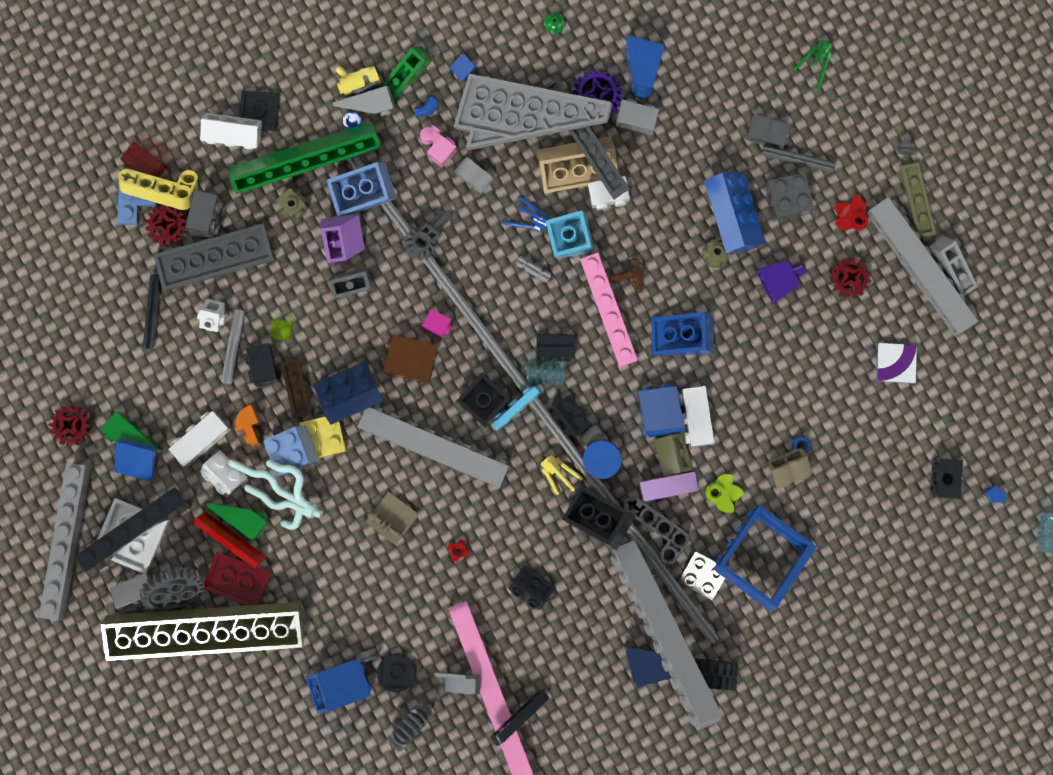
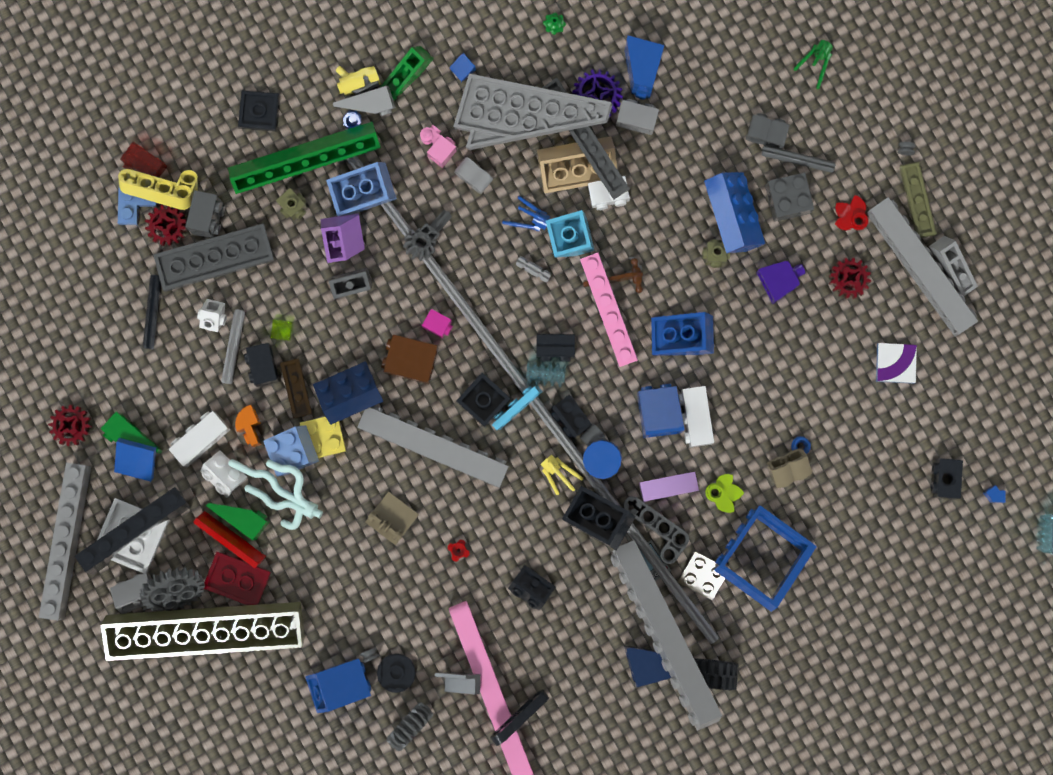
white brick [200,113,262,149] -> none
blue arm [414,95,439,117] -> none
olive panel [654,433,692,477] -> none

